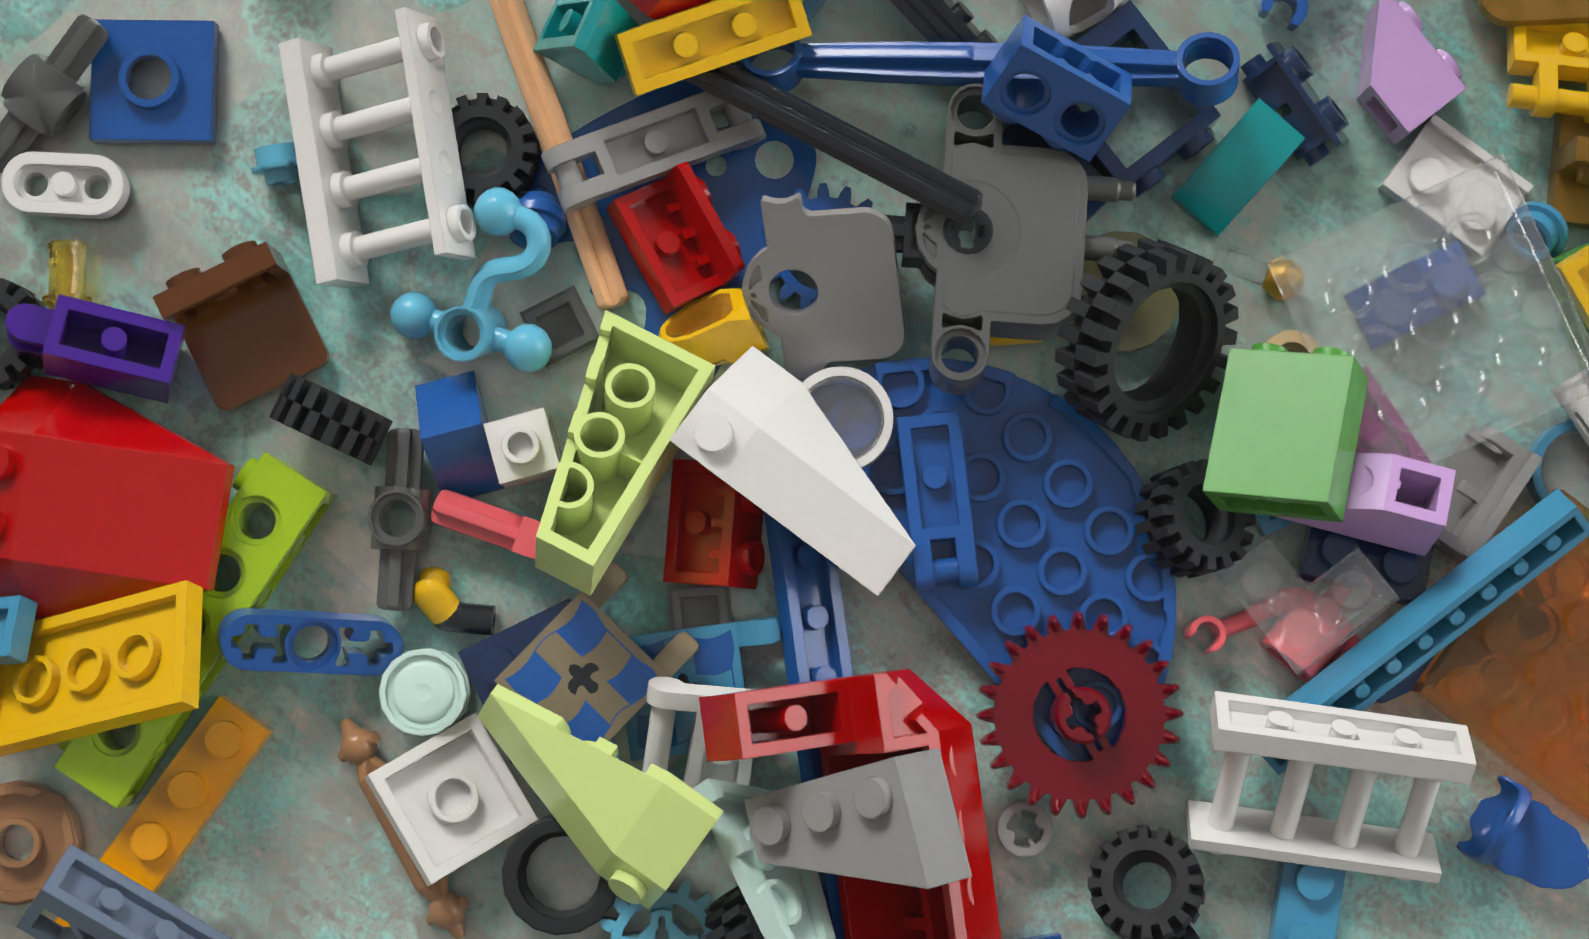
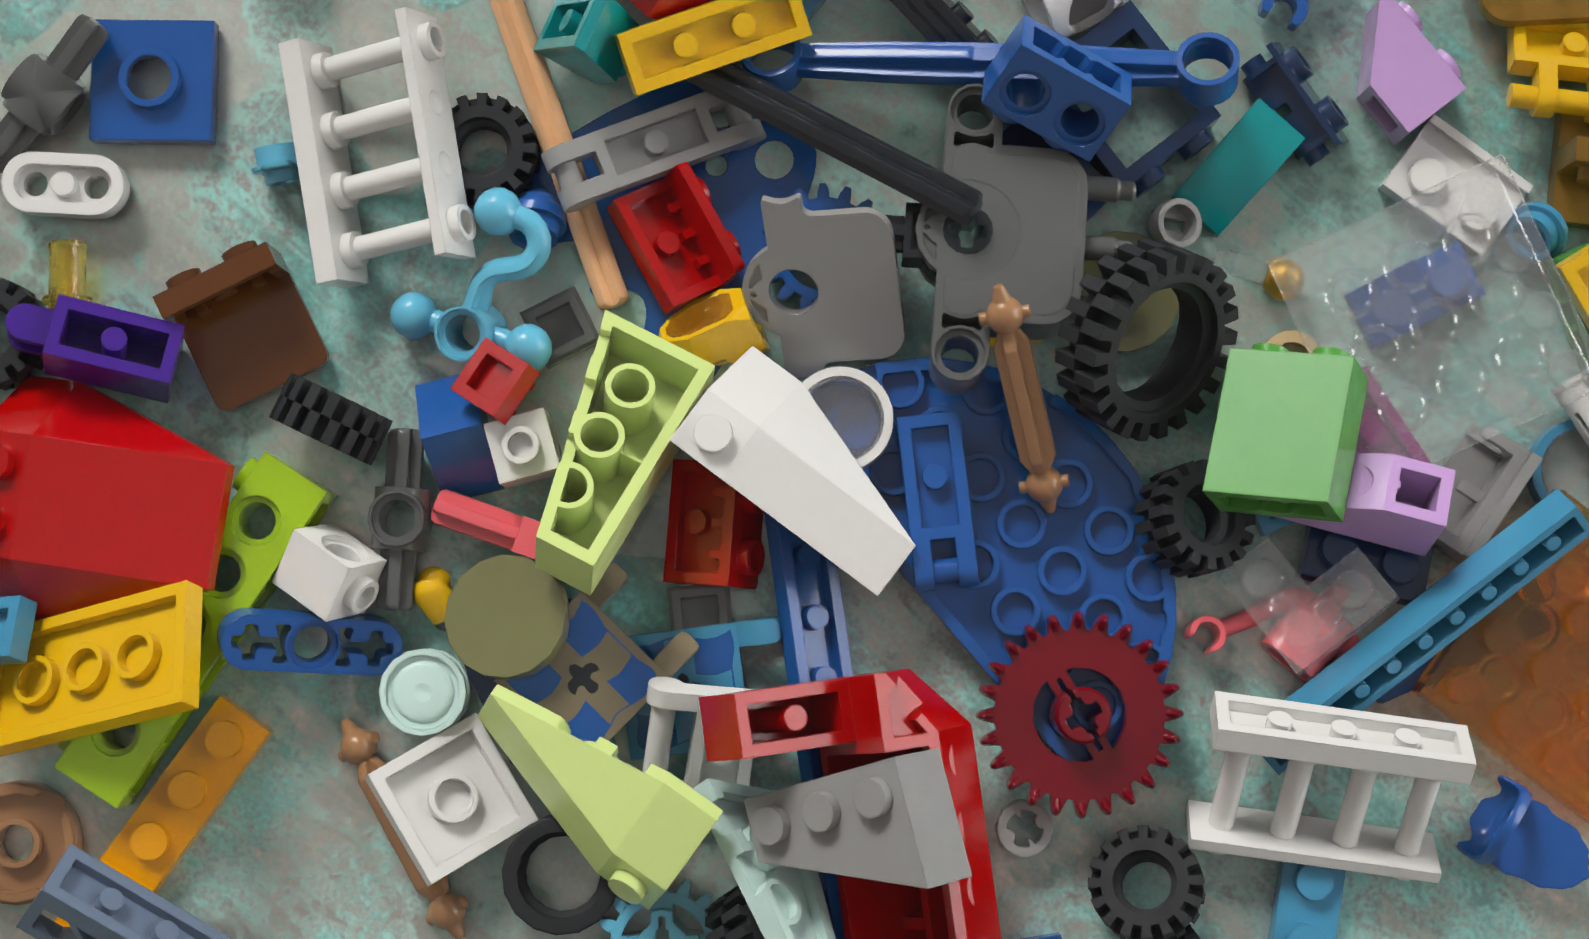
none -> white brick [272,522,387,622]
none -> olive tile [444,554,570,680]
none -> red tile [450,337,540,425]
none -> medium nougat wheel [978,284,1070,513]
none -> light grey hinge [1148,198,1202,247]

